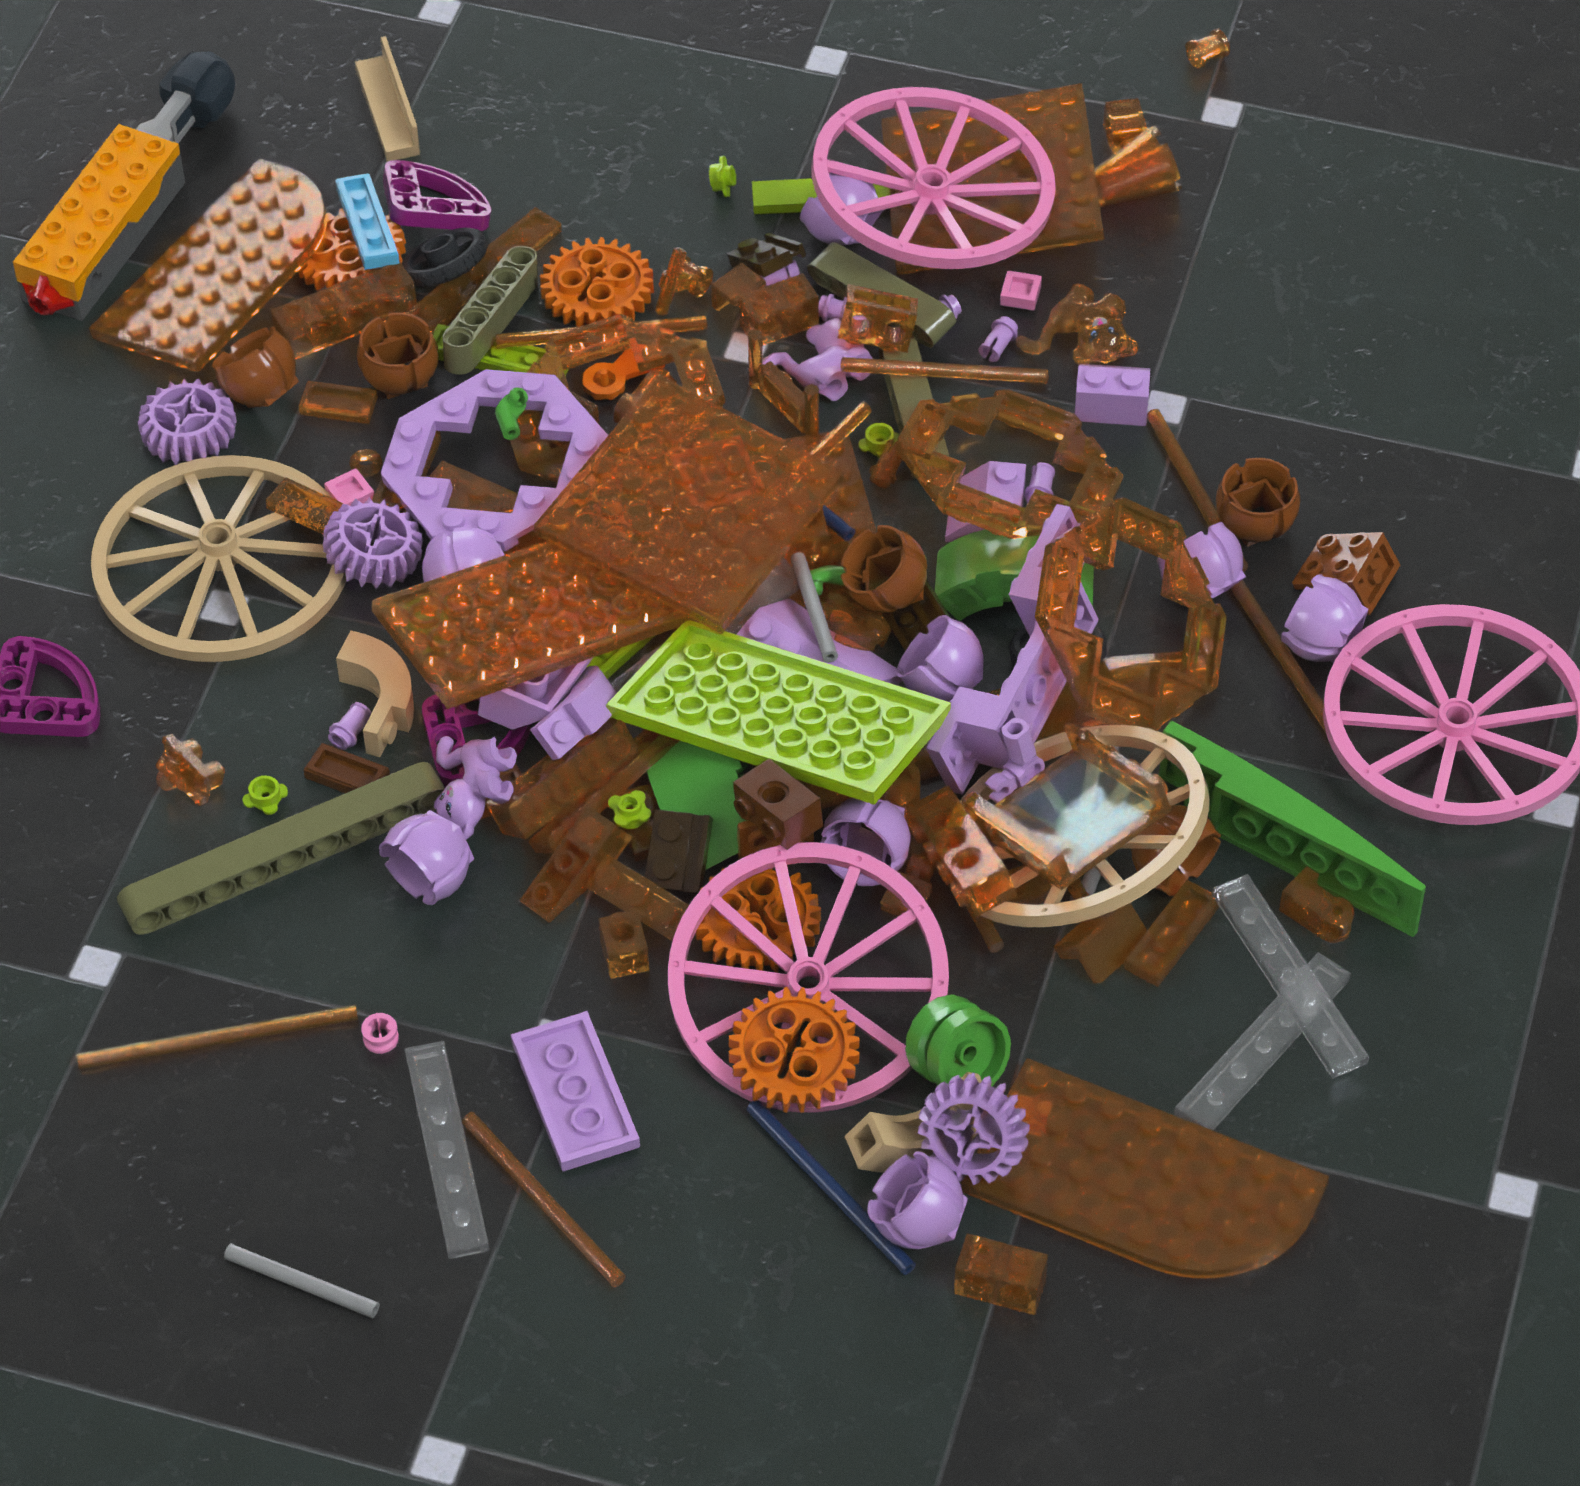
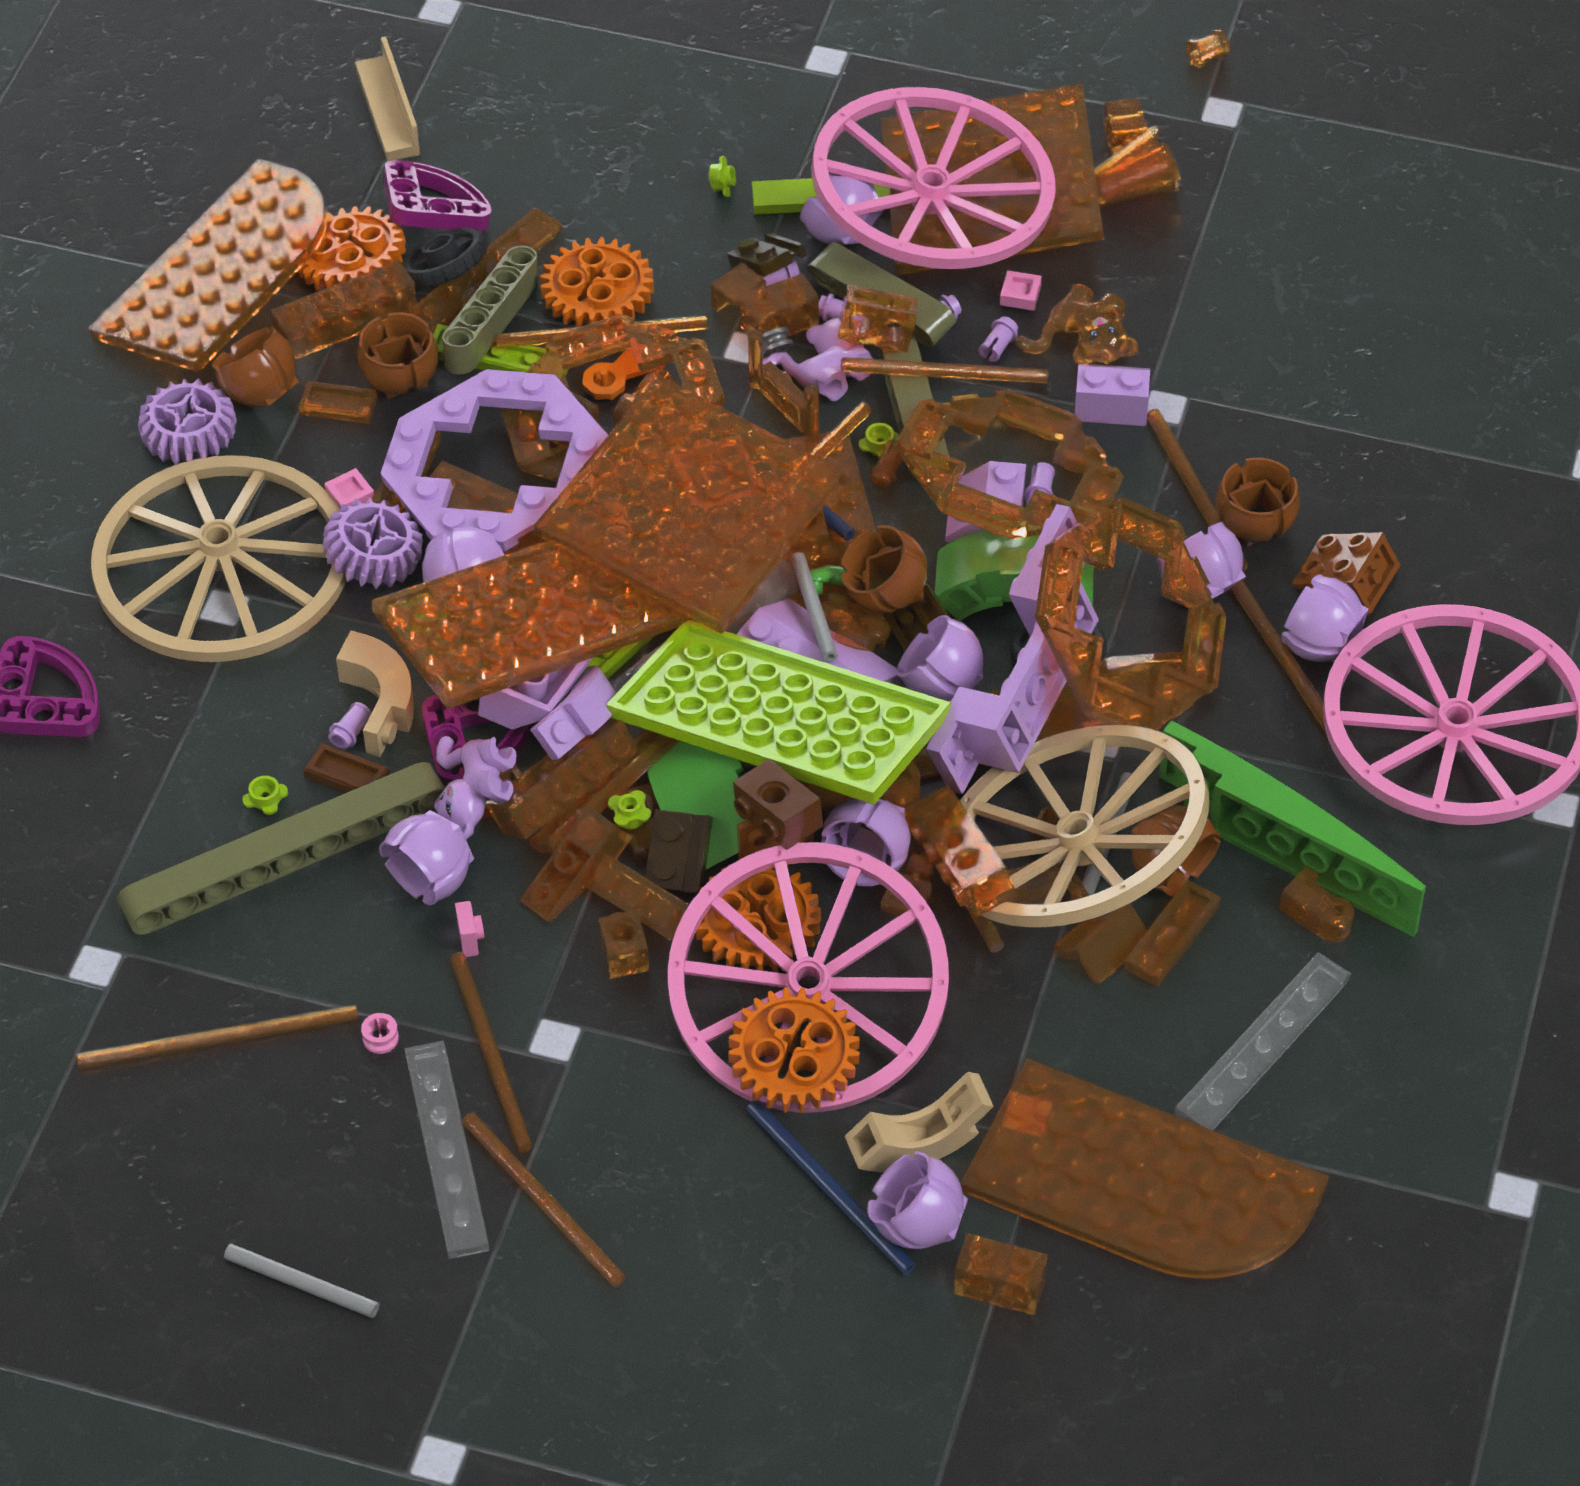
piece [13,51,235,321] -> none
clear orange hips [156,734,225,806] -> none
clear orange tile [266,477,343,534] -> none
medium azure tile [335,174,399,270] -> none
clear orange piece [349,449,383,477] -> none
bright green arm [495,387,528,440] -> none
lavender plate [511,1011,640,1172] -> none
clear orange piece [655,247,713,315] -> none
bright green wheel [905,994,1011,1086] -> none
lavender gear [918,1073,1030,1185] -> none
panel [961,722,1172,891] -> none
lavender bar [985,718,1045,806] -> none
clear tile [1212,874,1369,1079] -> none
none -> clear orange piece [450,952,533,1153]
none -> bright pink plate [455,901,484,958]
none -> flat silver bush [758,327,794,356]

